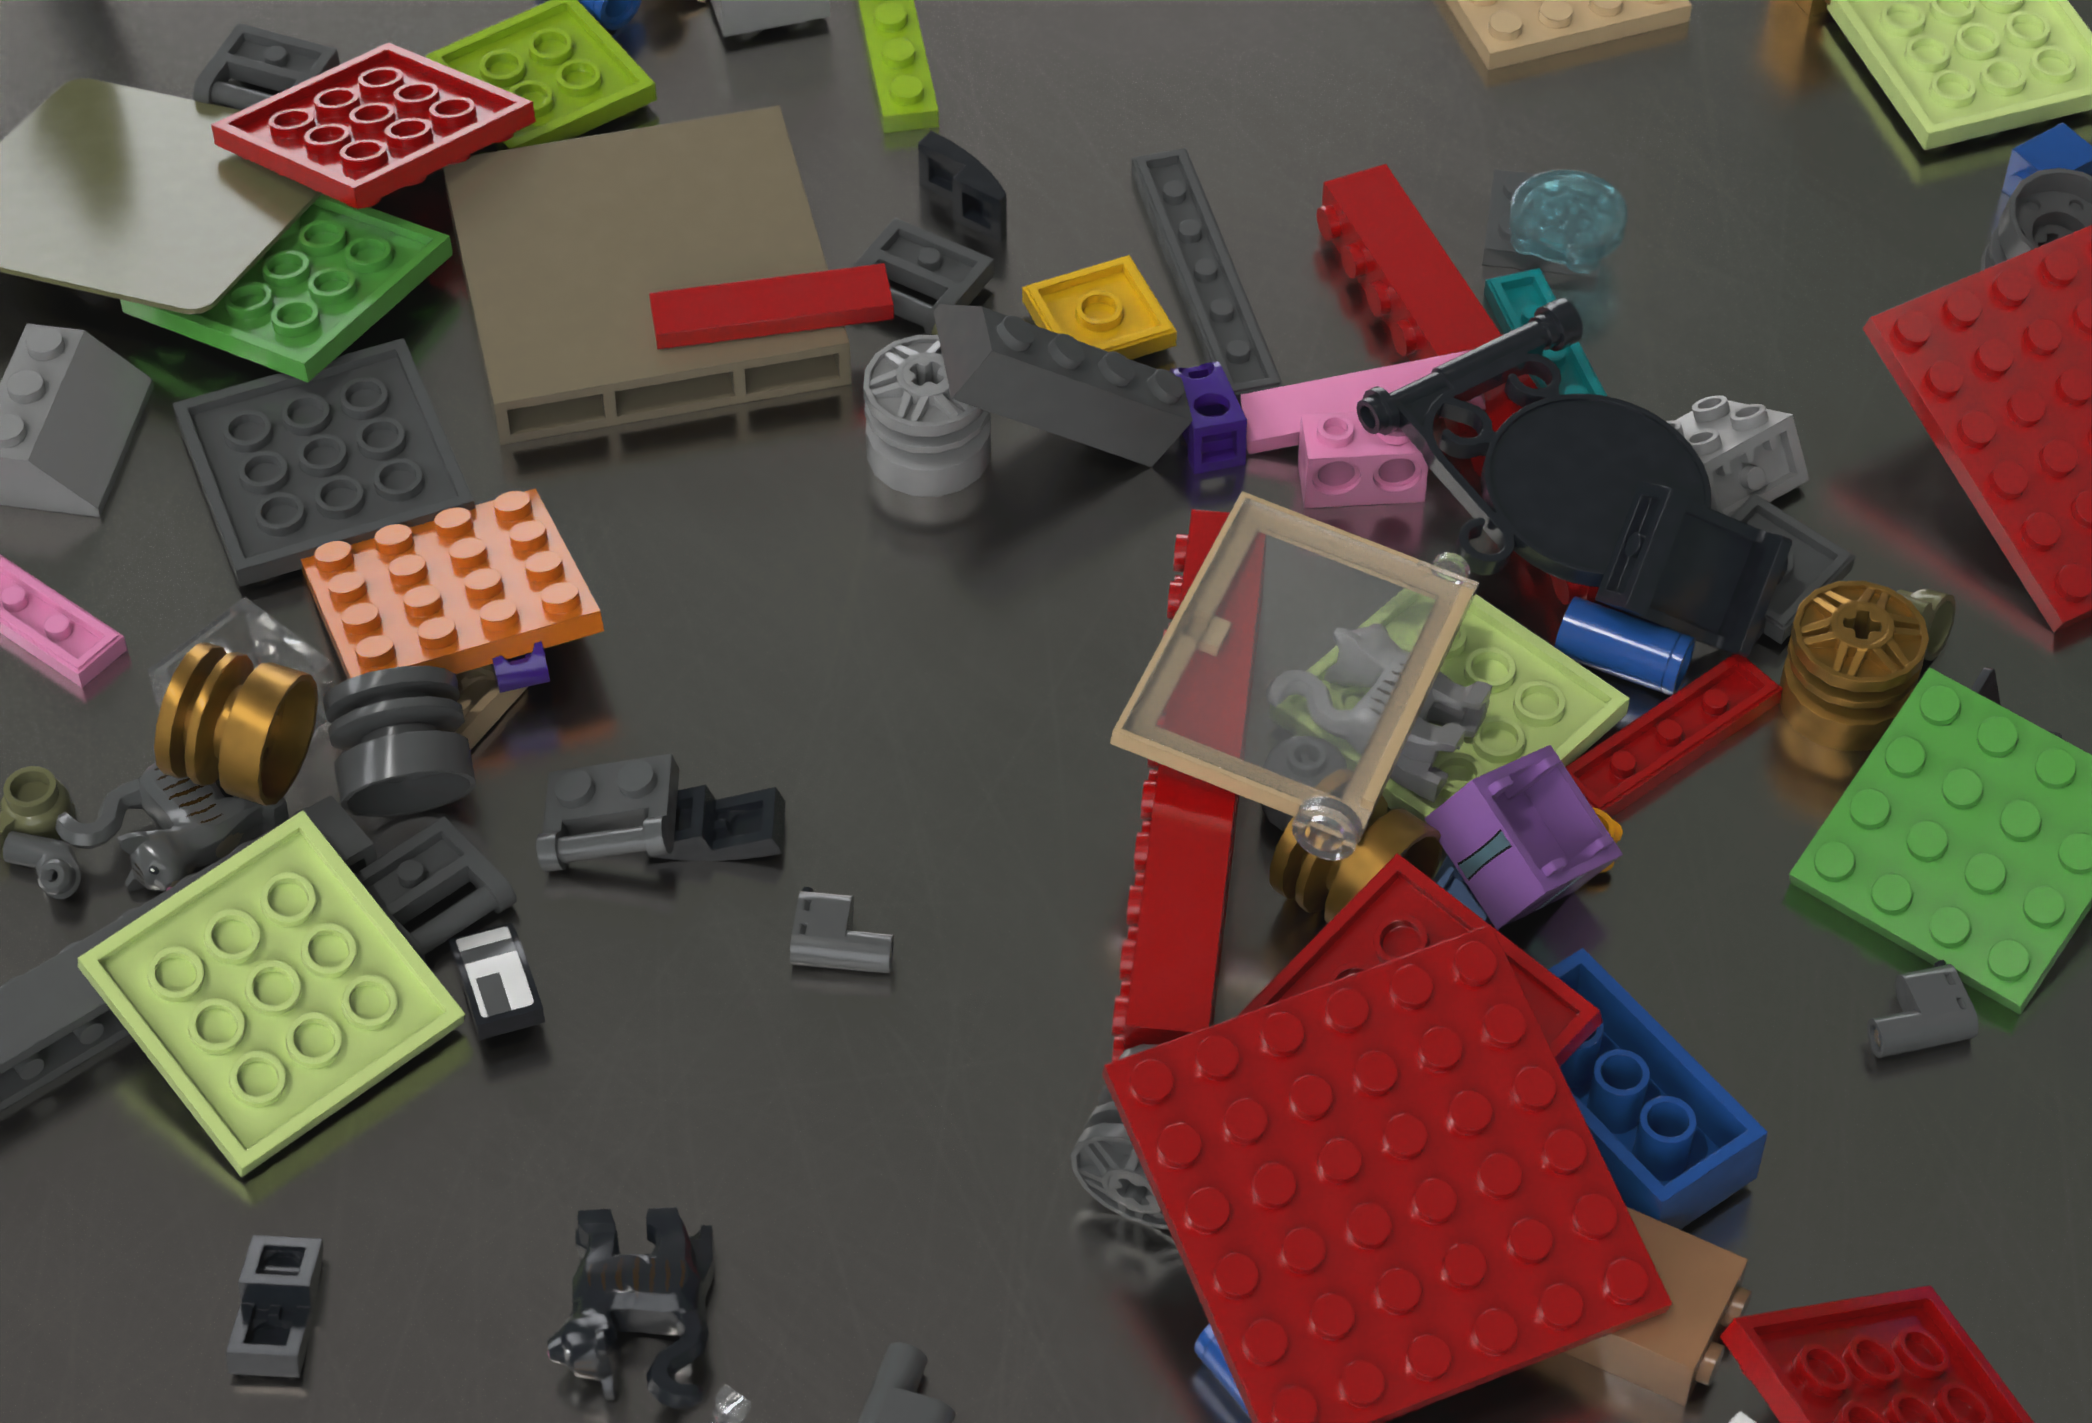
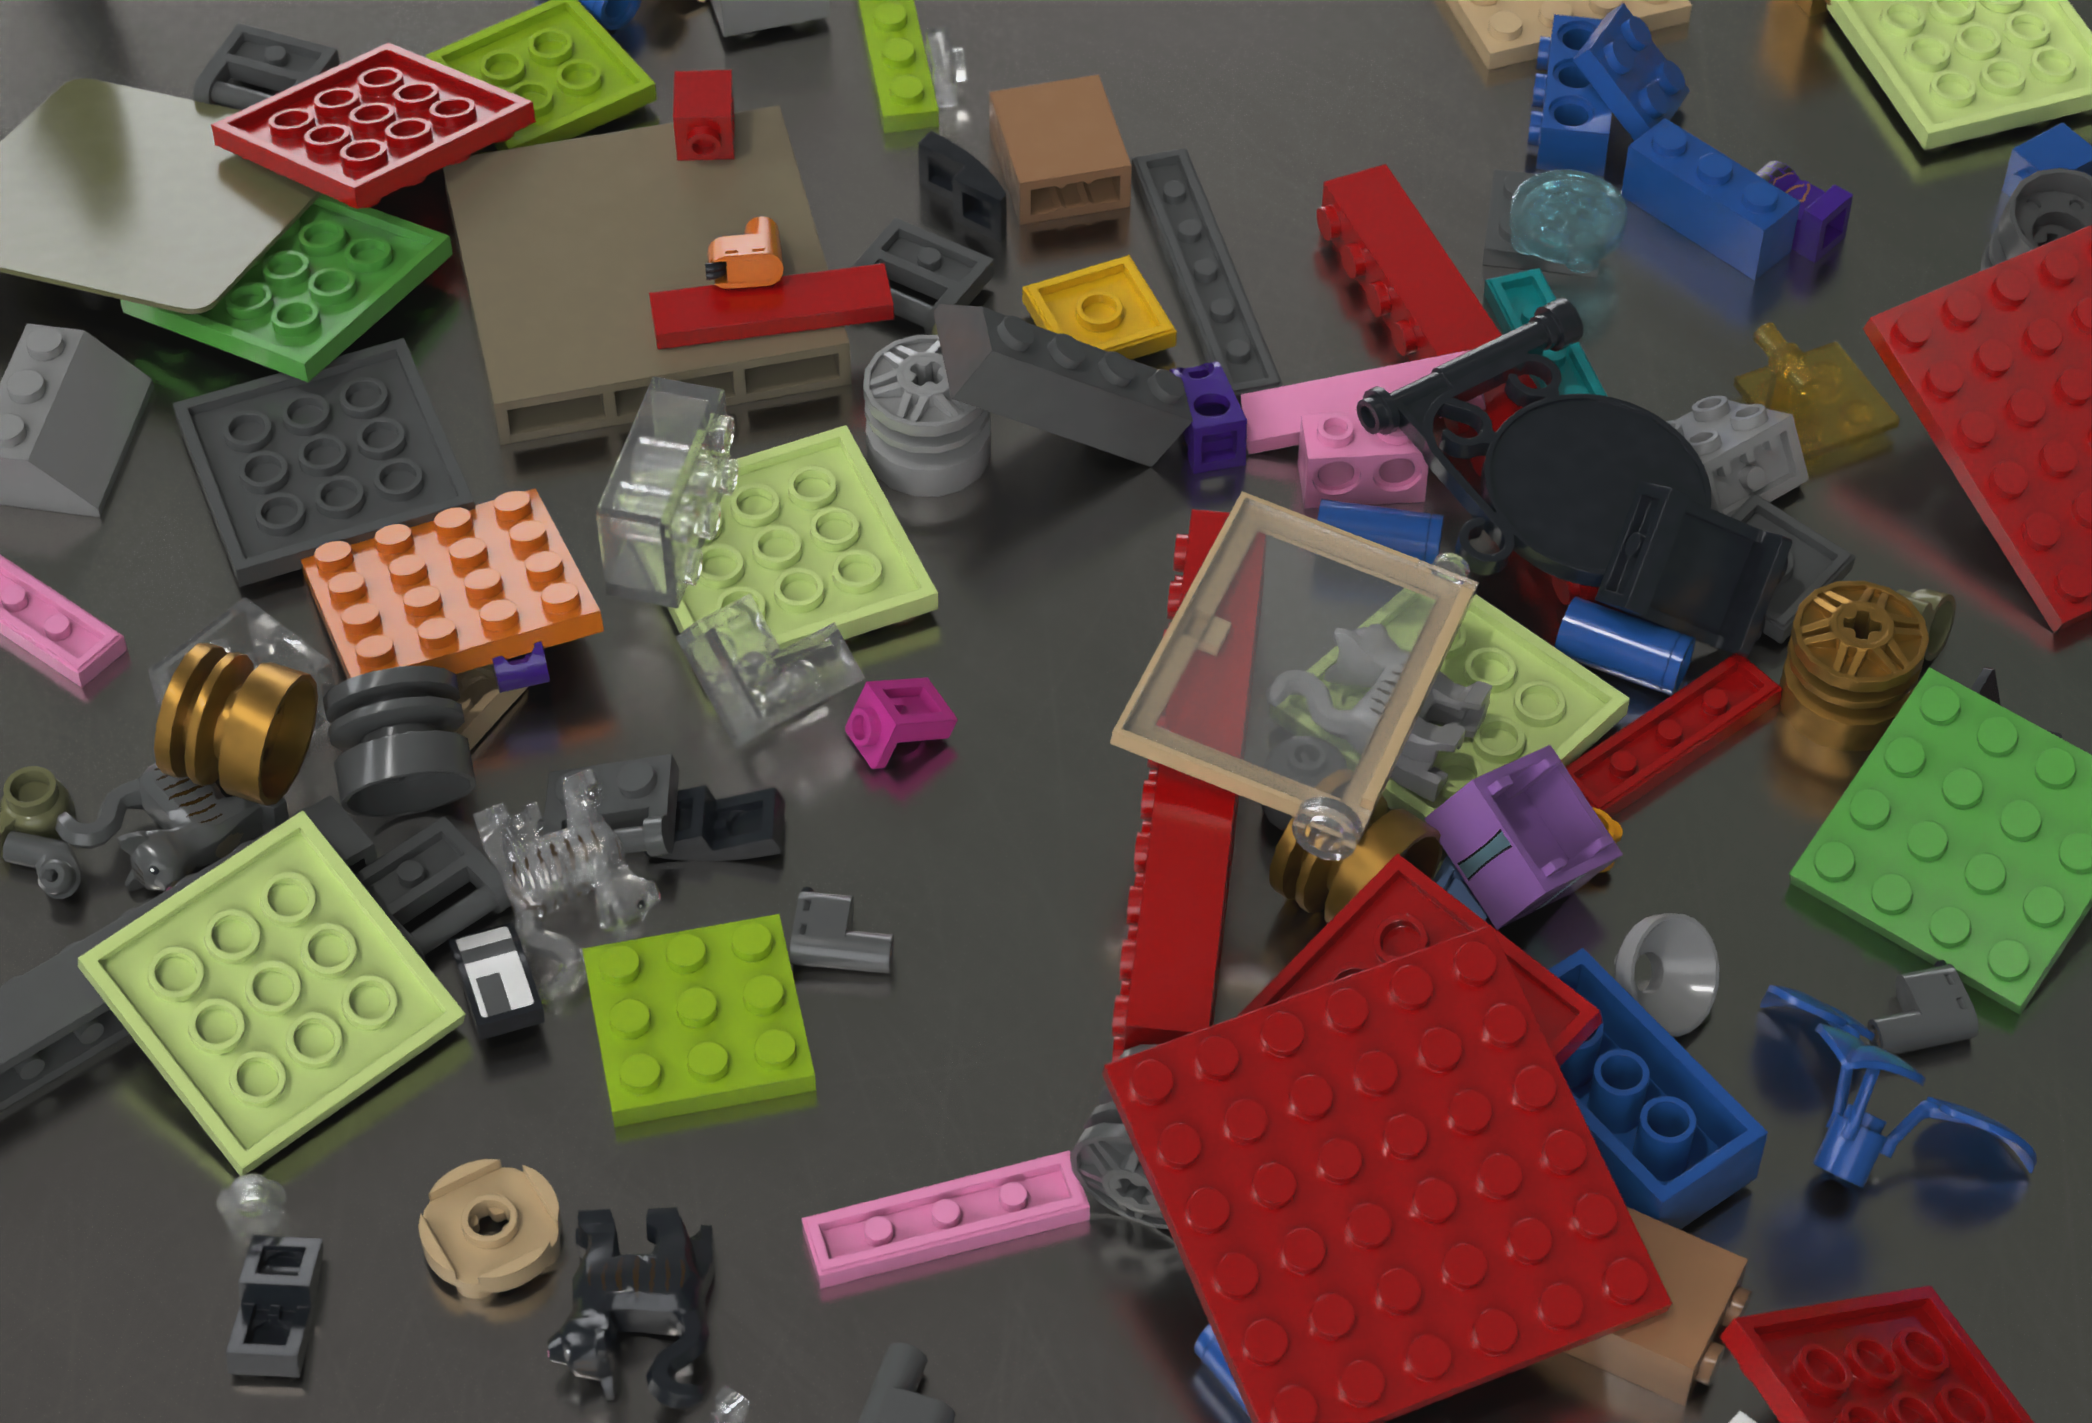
none -> clear plate [216,1174,287,1239]
none -> tan plate [418,1159,562,1299]
none -> clear animal [473,768,661,1000]
none -> lime plate [582,914,816,1127]
none -> clear brick [596,377,739,609]
none -> yellowish green plate [619,425,939,684]
none -> red brick [673,70,735,161]
none -> clear brick [675,593,865,749]
none -> orange piece [705,216,784,289]
none -> bright pink tile [802,1150,1090,1289]
none -> dark pink bracket [845,677,958,769]
none -> clear plate [926,26,966,107]
none -> medium nougat brick [989,74,1131,225]
none -> blue pin [1313,499,1444,572]
none -> blue brick [1527,14,1612,176]
none -> blue plate [1573,3,1690,141]
none -> light grey piece [1614,913,1720,1036]
none -> blue brick [1621,118,1800,281]
none -> clear yellow plate [1733,323,1900,461]
none -> dark purple leg [1755,161,1853,263]
none -> blue plant [1760,985,2037,1188]

